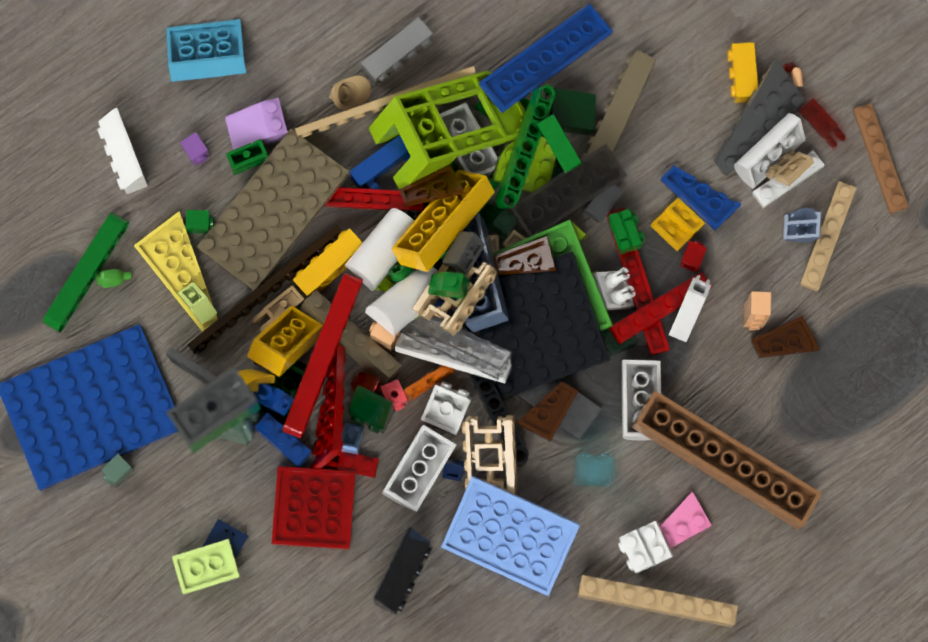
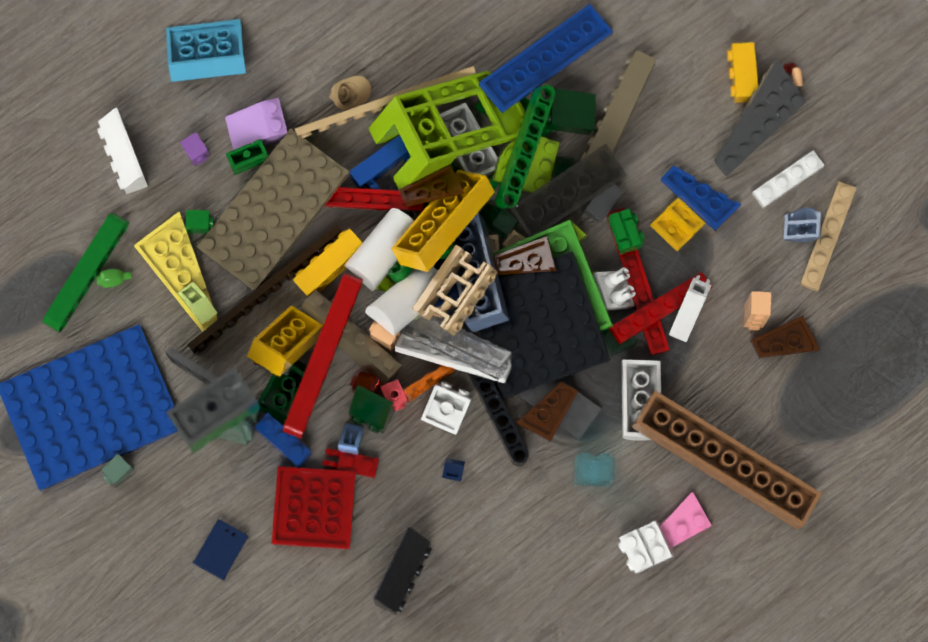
yellowish green plate [172,539,240,595] -> none
yellow slope [237,369,275,392] -> none
tan hinge [252,285,305,332] -> none
blue brick [252,383,294,416] -> none
red wing [310,345,346,469] -> none
light grey brick [361,17,433,85] -> none
white slope [381,425,456,512] -> none
green slope [428,271,470,299] -> none
light blue plate [441,476,580,596] -> none
dark grey hinge [442,231,485,275] -> none
tan fence [462,415,518,495] -> none
green tile [537,114,583,173] -> none
tan brick [577,575,738,627] -> none
red brick [680,241,707,273] -> none
white brick [734,113,806,189] -> none
tan plate [765,150,814,186] -> none
clear red hinge [798,98,846,149] -> none
medium nougat plate [853,103,909,214] -> none

